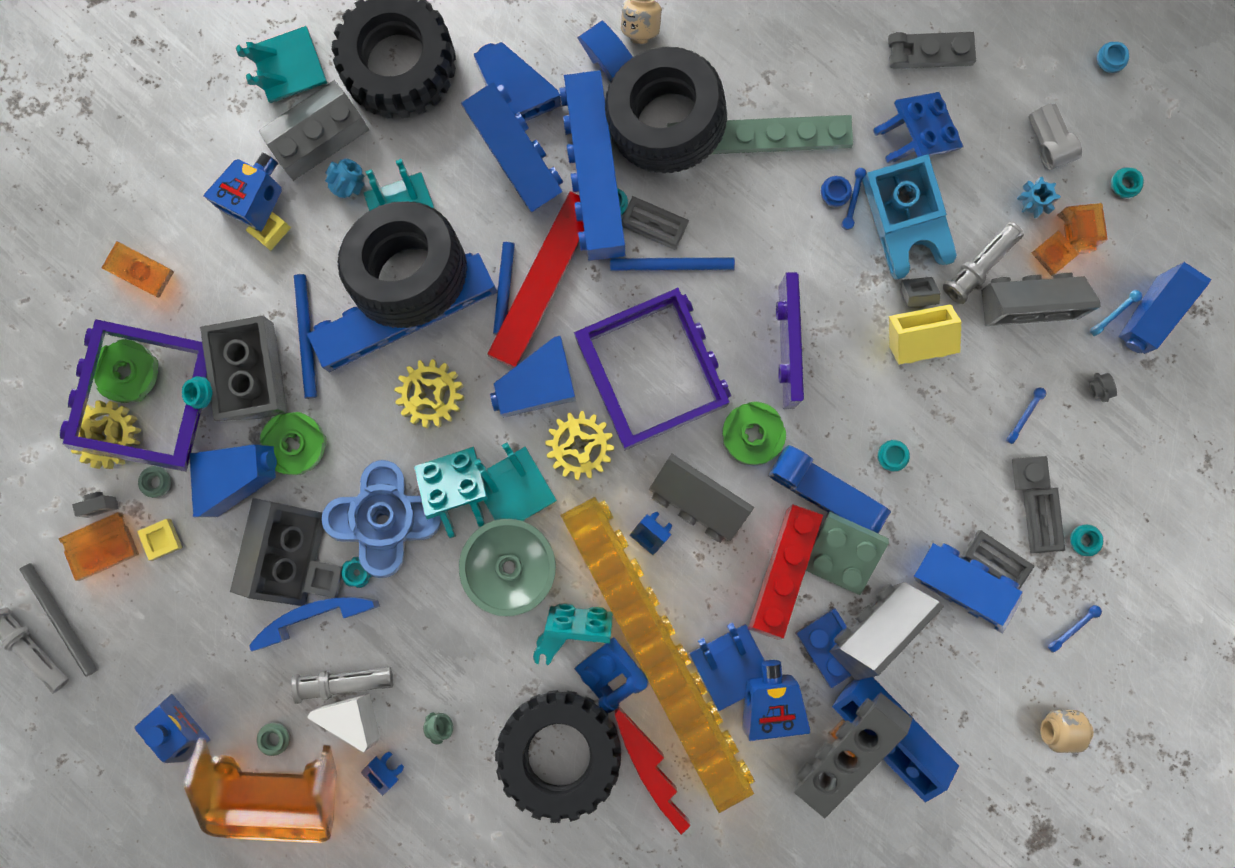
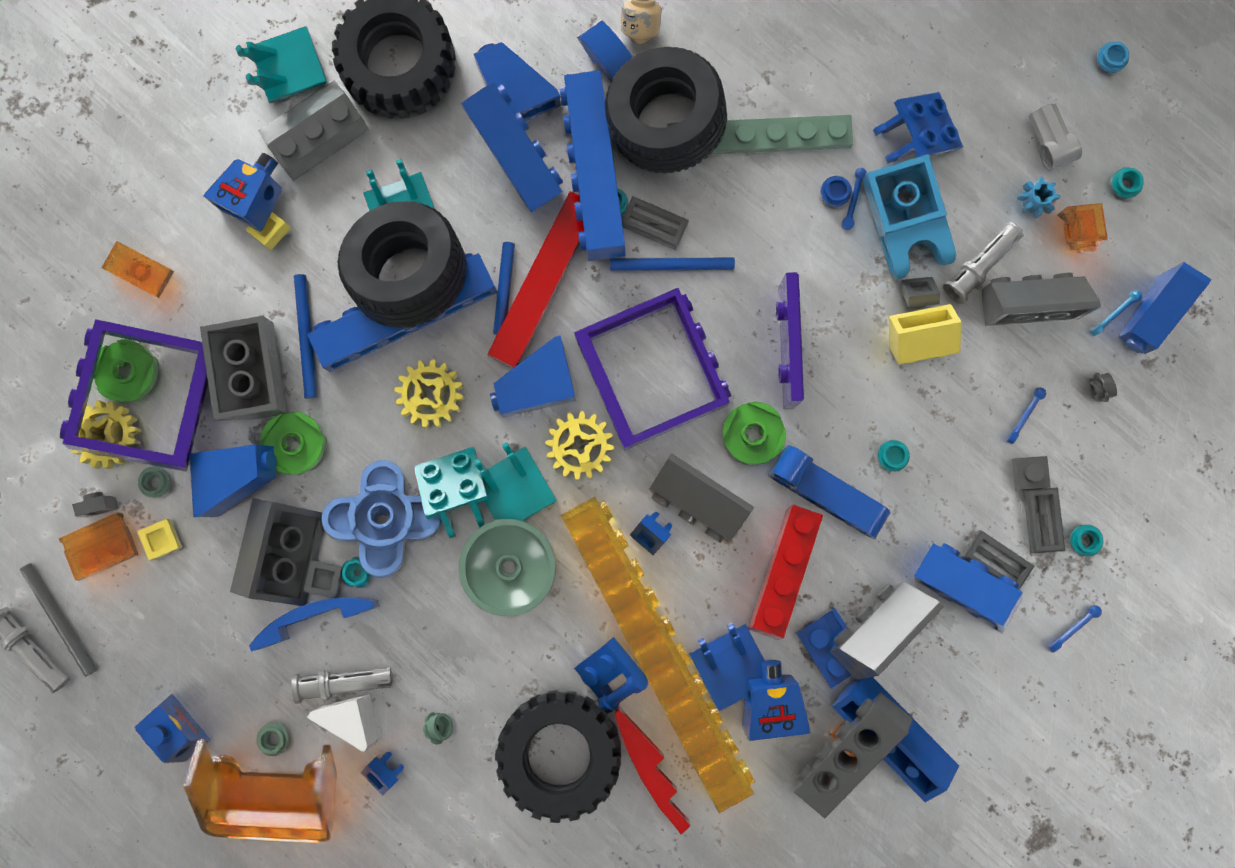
teal plate [182,376,213,409] -> none
dark azure gear [325,159,365,198] -> none
teal plate [533,604,613,665] -> none
sand green plate [806,512,889,595] -> none
dark grey plate [888,32,976,69] -> none
clear orange plate [1031,230,1079,276] -> none
tan head [1040,710,1094,753] -> none

